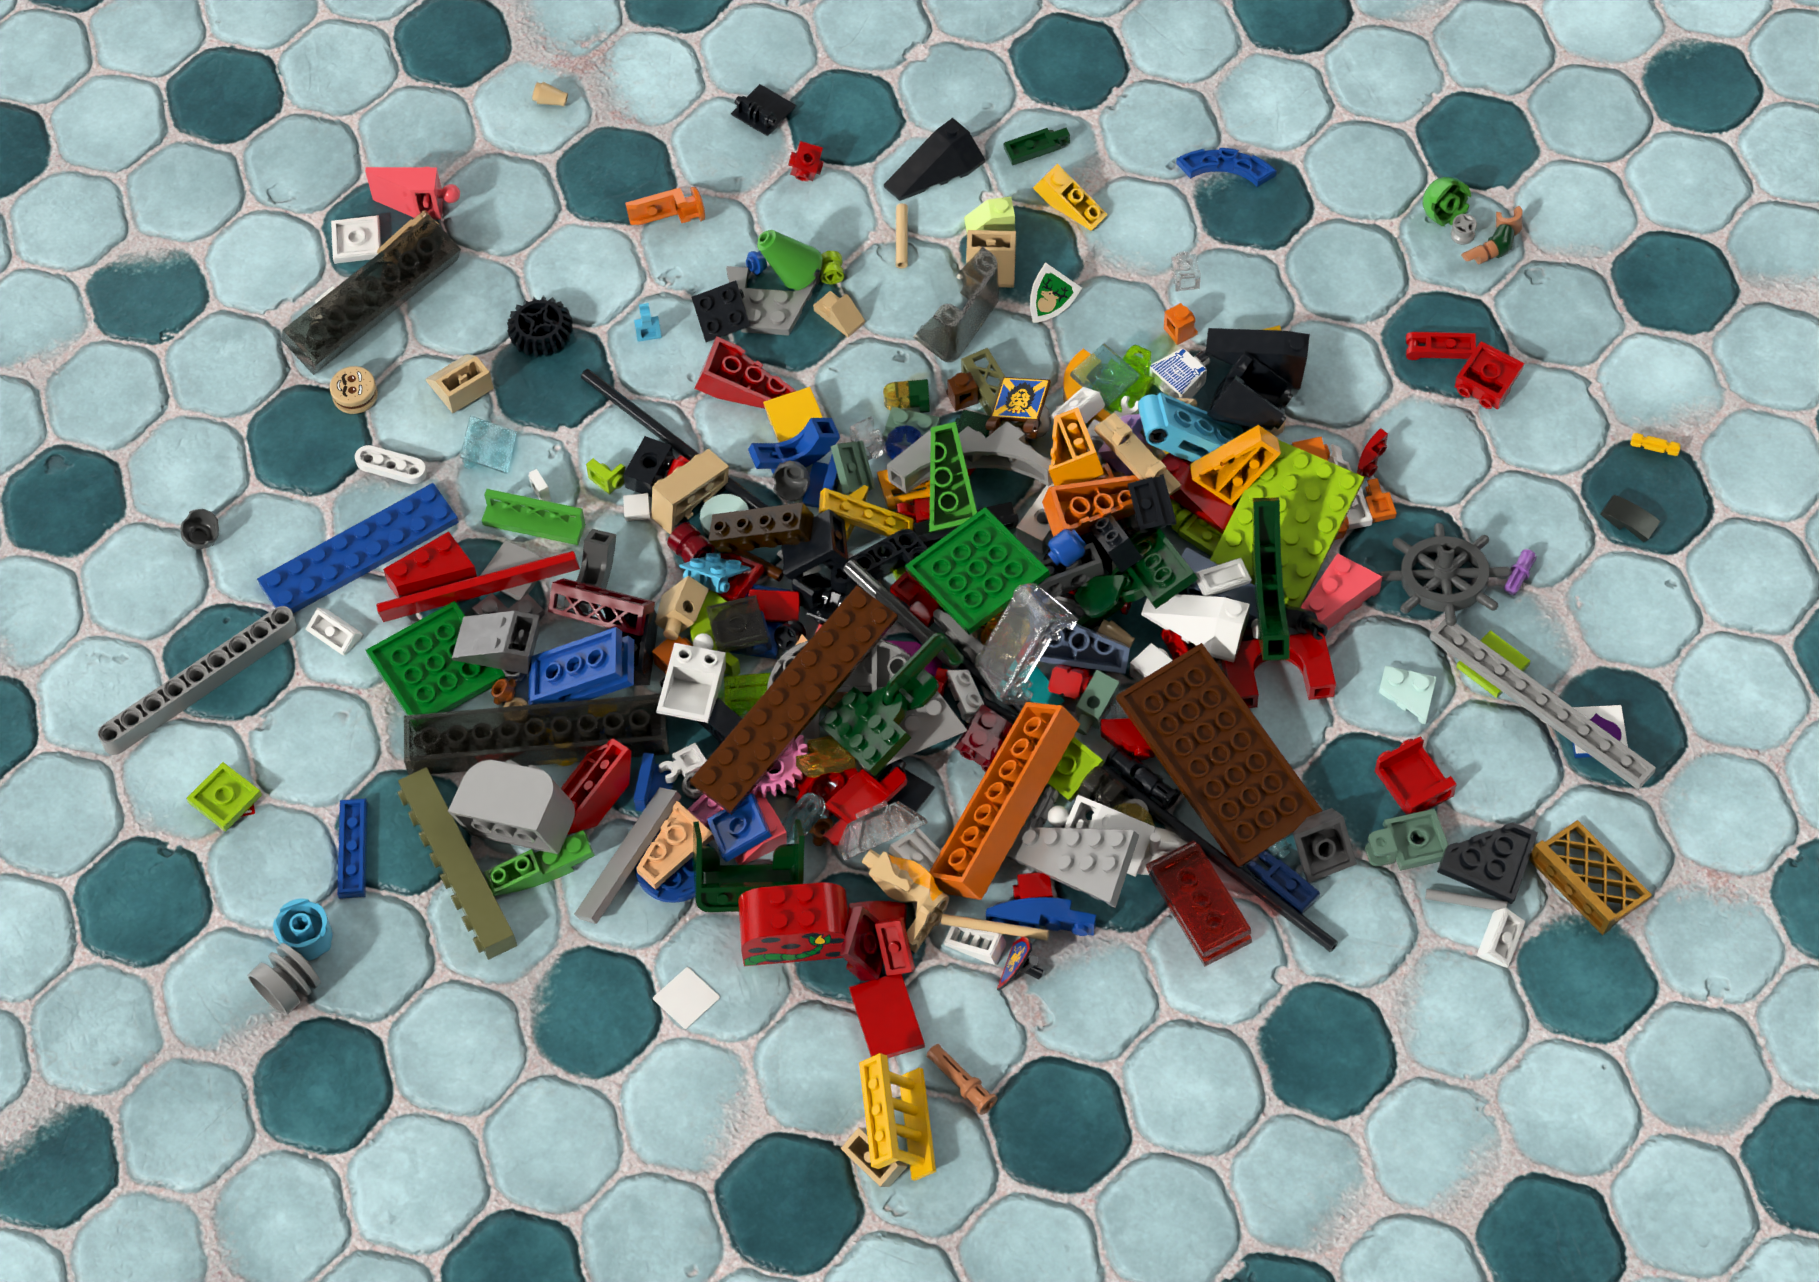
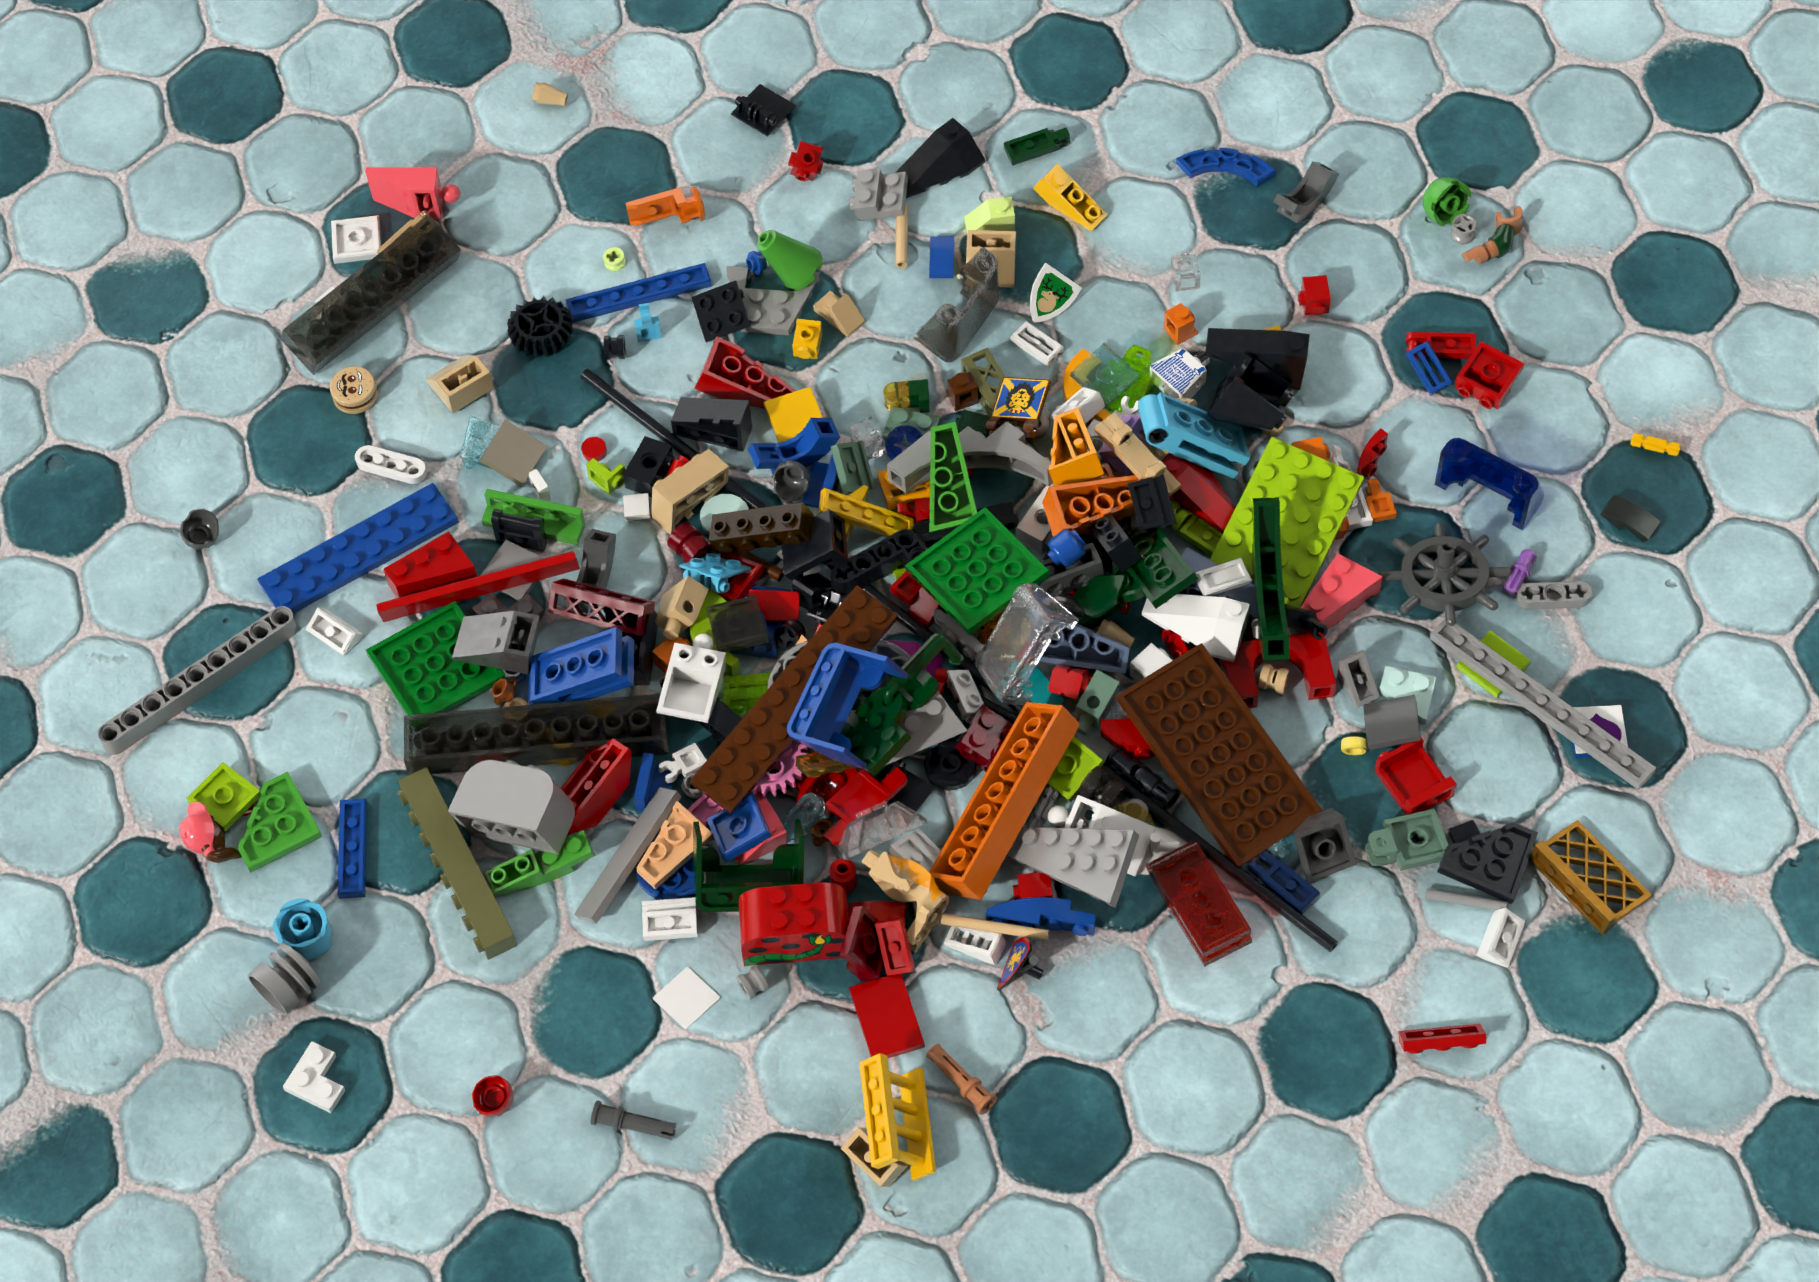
lime wheel [820,251,844,284] -> none
dark grey axle [843,559,961,670] -> none
light orange wedge [1190,425,1281,506] -> none
none -> coral hair [179,802,242,863]
none -> bright green plate [237,771,322,873]
none -> white plate [283,1041,346,1113]
none -> red hair [472,1075,514,1117]
none -> dark tan tile [479,420,547,487]
none -> black plate [491,509,547,552]
none -> blue tile [565,263,712,323]
none -> red tile [581,437,607,461]
none -> dark grey pin [590,1100,677,1141]
none -> yellowish green bush [603,247,626,271]
none -> black wheel [604,335,626,360]
none -> white plate [642,897,698,941]
none -> black wedge [671,397,753,452]
none -> light grey wheel [736,966,769,1000]
none -> blue windscreen [787,643,909,769]
none -> yellow brick [792,319,822,359]
none -> red brick [829,858,857,894]
none -> light grey plate [849,168,908,220]
none -> black tile [924,740,976,791]
none -> blue slope [929,236,954,278]
none -> white tile [1010,321,1064,367]
none -> tan wheel [1257,663,1290,695]
none -> dark grey arch [1273,161,1339,223]
none -> red brick [1298,275,1331,315]
none -> light grey slope [1337,650,1380,708]
none -> light yellow tile [1341,737,1368,755]
none -> dark grey slope [1363,695,1421,750]
none -> red plate [1398,1023,1486,1054]
none -> blue tile [1405,341,1453,396]
none -> clear blue windscreen [1434,438,1544,530]
none -> black tile [1448,820,1480,843]
none -> light grey beam [1516,581,1592,610]

